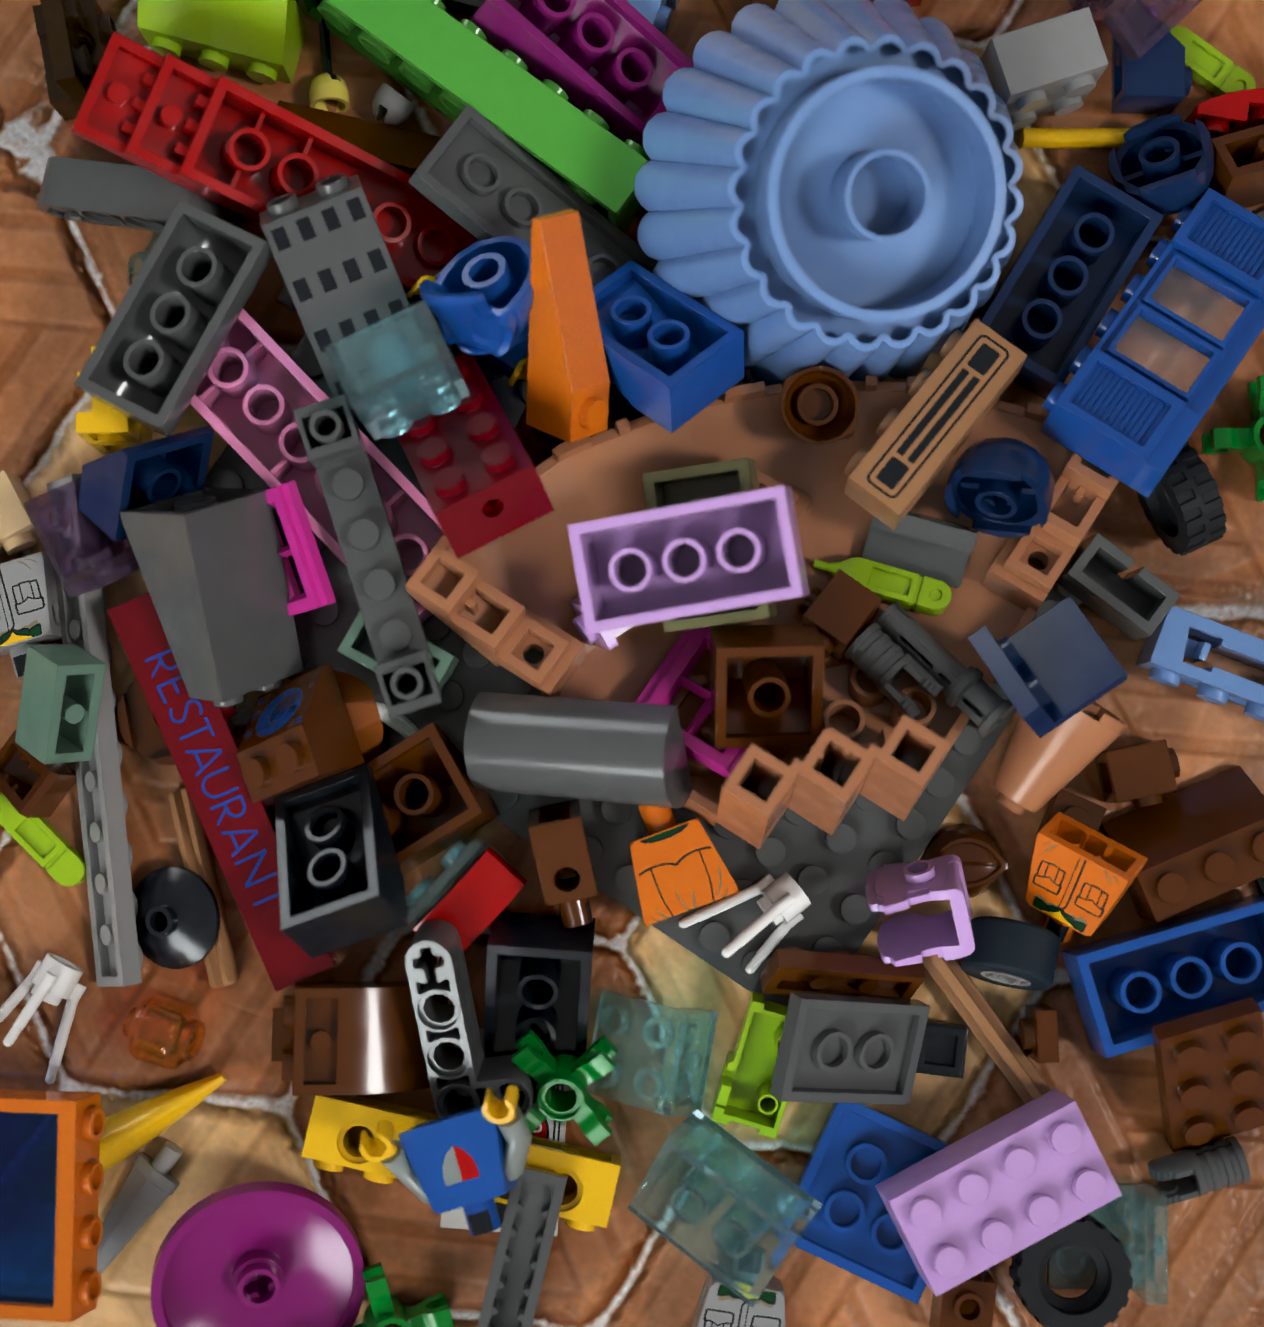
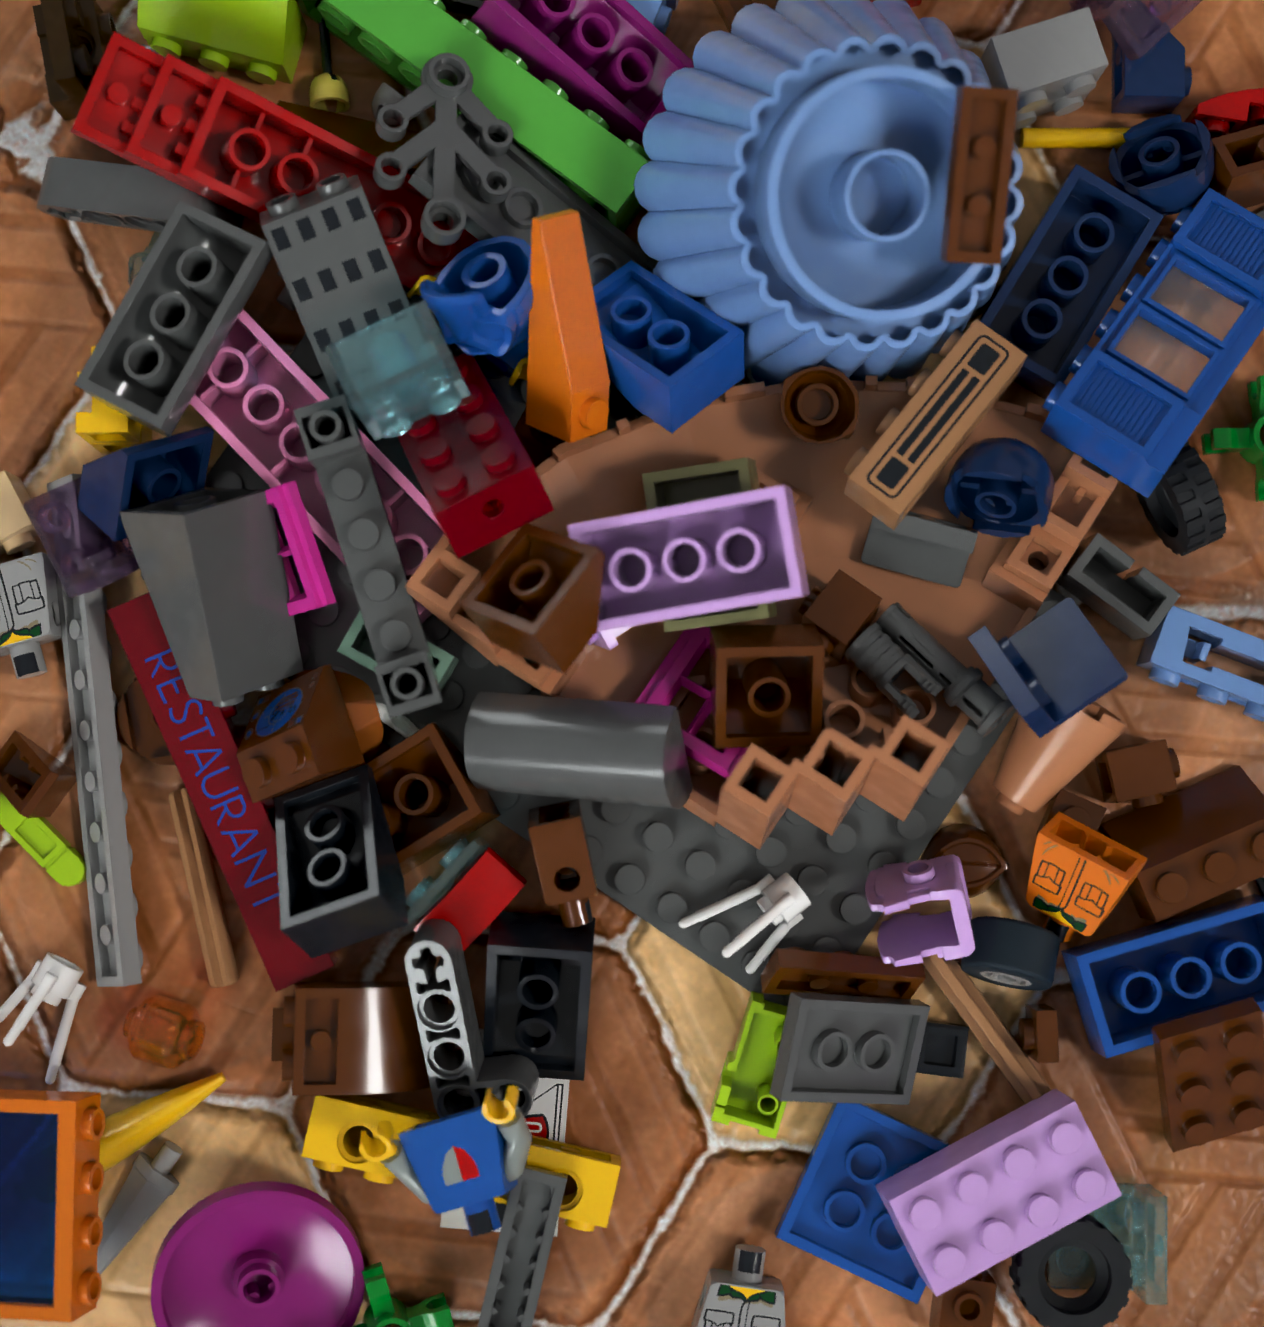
sand green brick [15,644,106,765] -> none
black dish [134,866,220,969] -> none
green pin [511,1030,618,1146] -> none
clear light blue bracket [586,991,718,1117] -> none
clear light blue slope [628,1109,823,1307] -> none
orange torso [629,805,739,926] -> none
lime piece [813,557,952,616] -> none
dark grey hinge [1147,1136,1251,1206] -> none
lime piece [1162,24,1256,97] -> none
none -> dark grey plant [373,53,513,245]
none -> reddish brown slope [461,522,605,674]
none -> reddish brown plate [940,86,1019,265]

